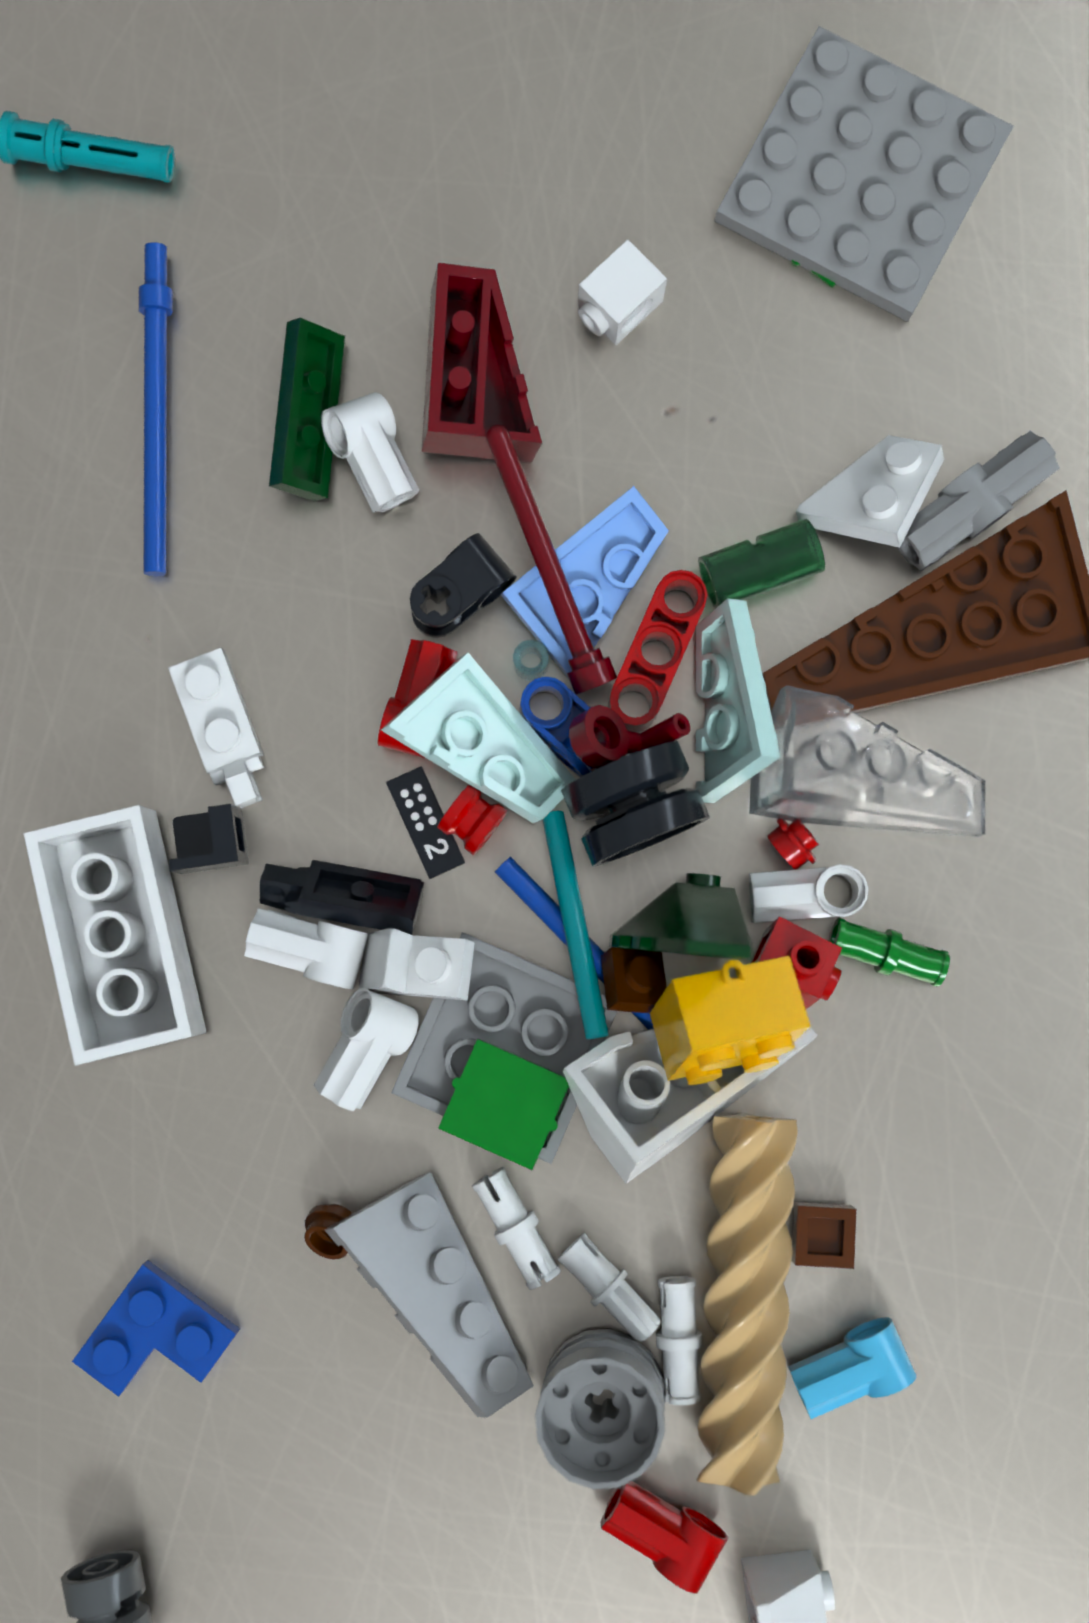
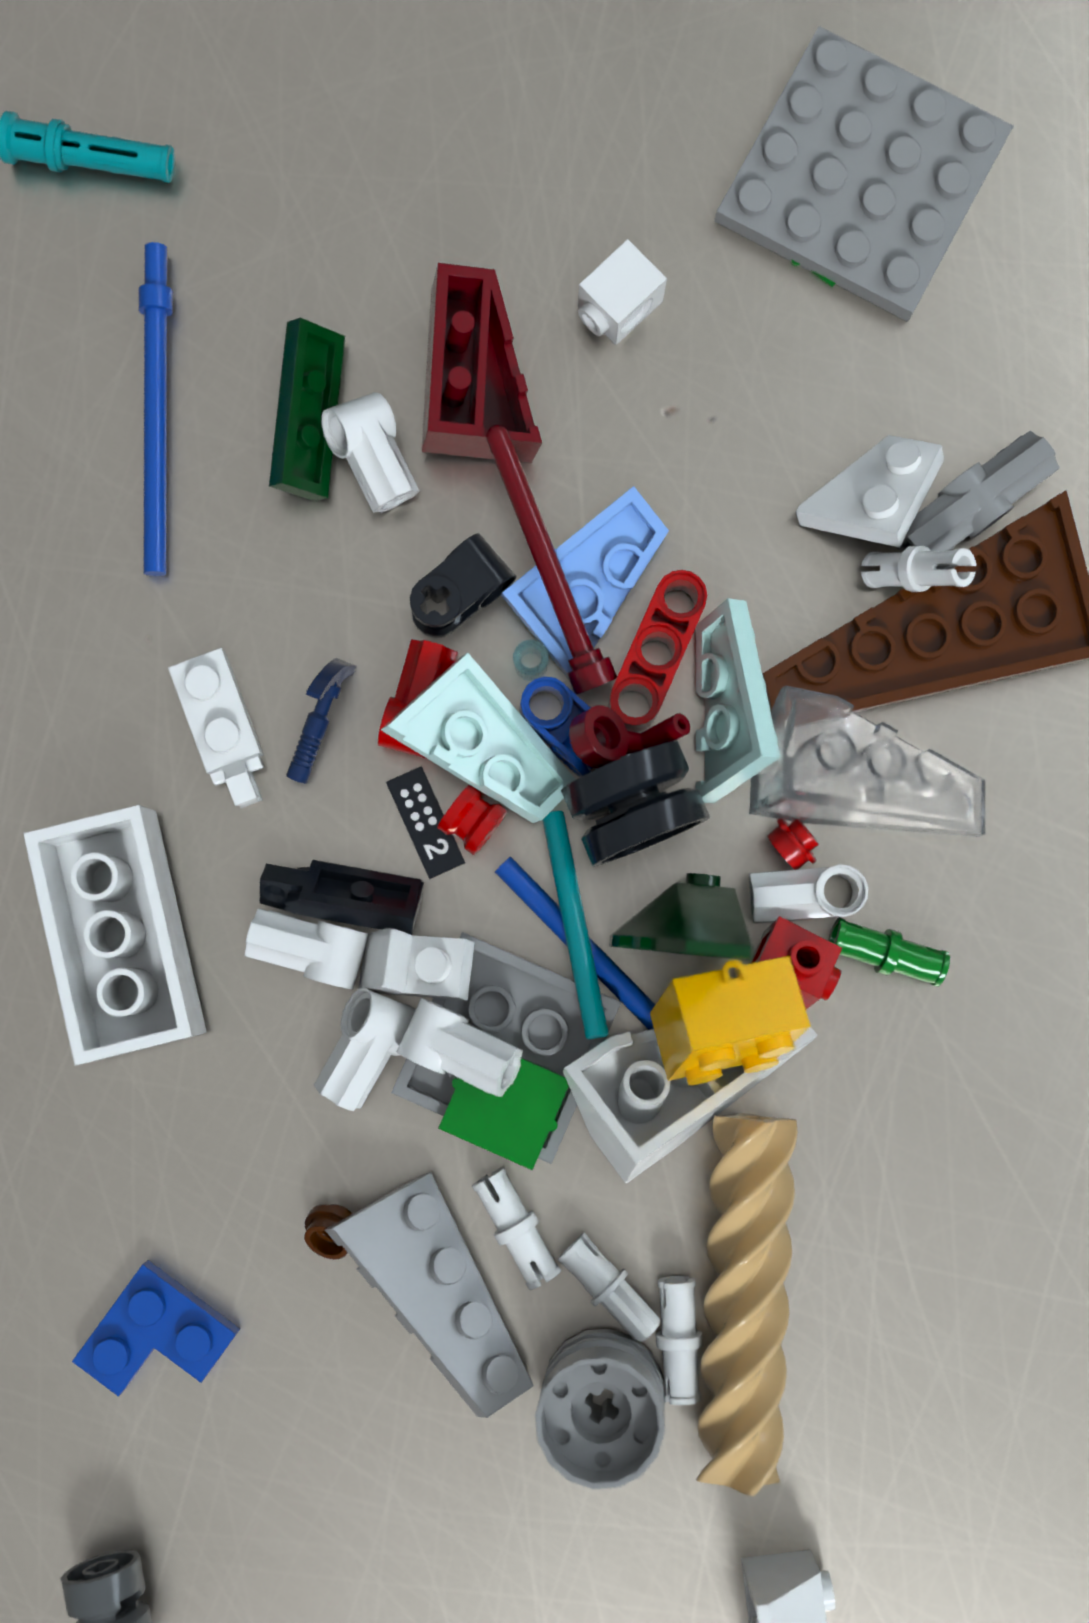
black panel [168,804,249,874] -> none
red piece [600,1481,728,1594] -> none
reddish brown plate [601,947,667,1013] -> none
clear green pin [698,518,825,609] -> none
medium azure piece [788,1317,917,1419] -> none
reddish brown plate [792,1202,857,1269] -> none
none -> dark blue piece [286,658,356,784]
none -> white piece [396,998,523,1097]
none -> white pin [861,545,976,592]

